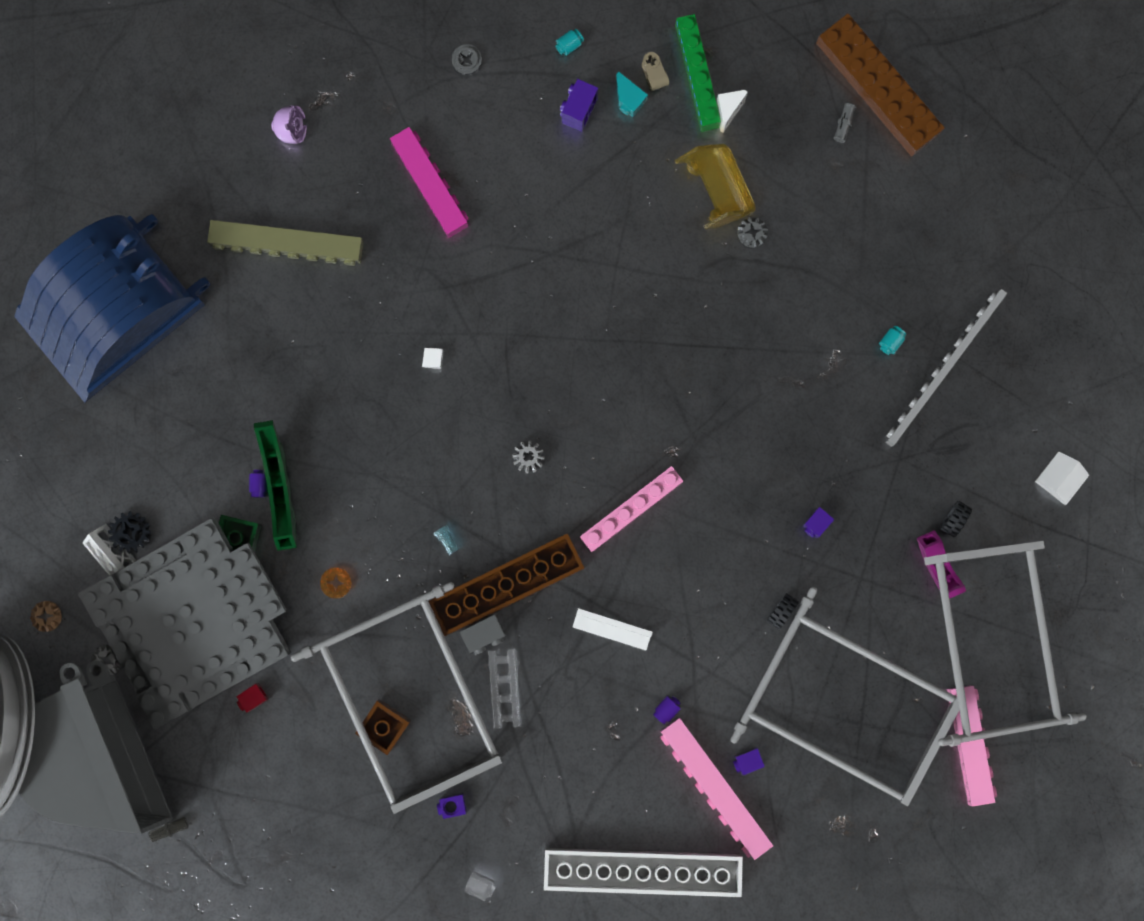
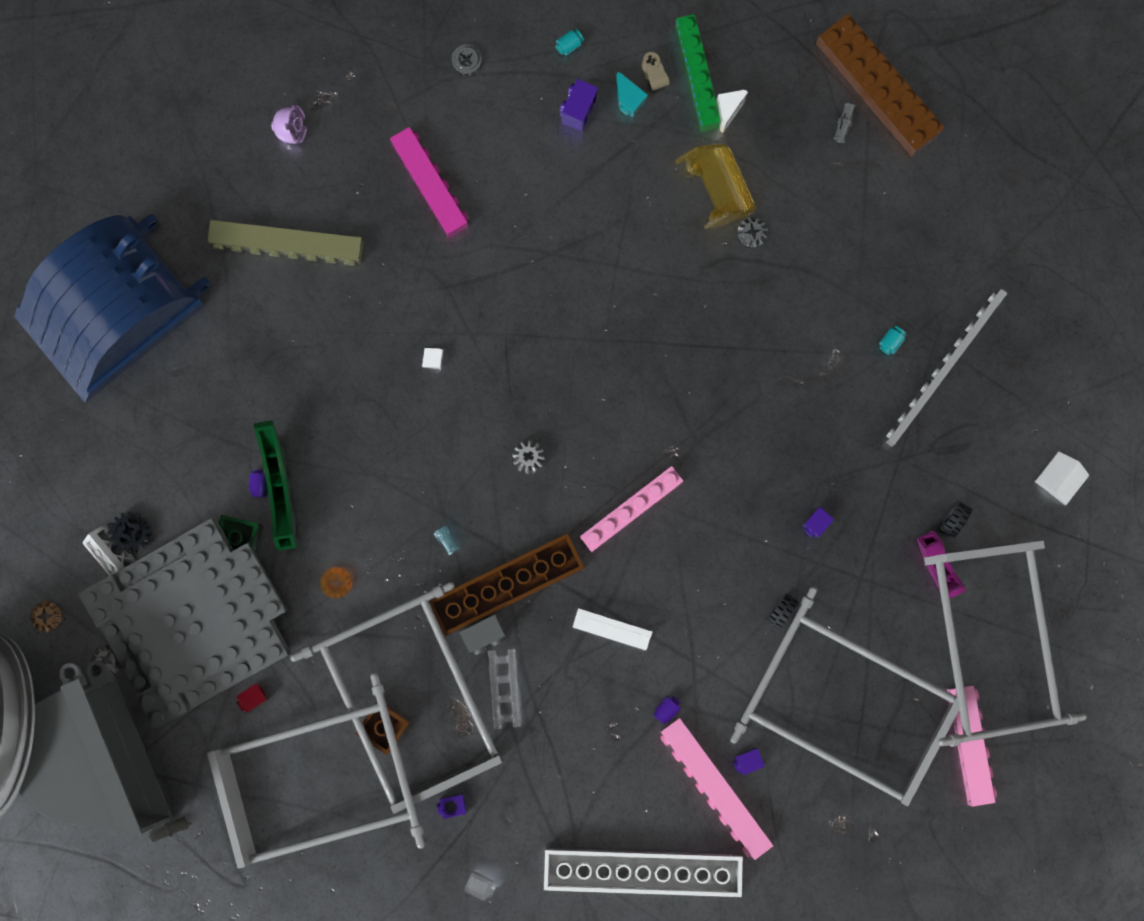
none -> light grey piece [207,673,425,869]

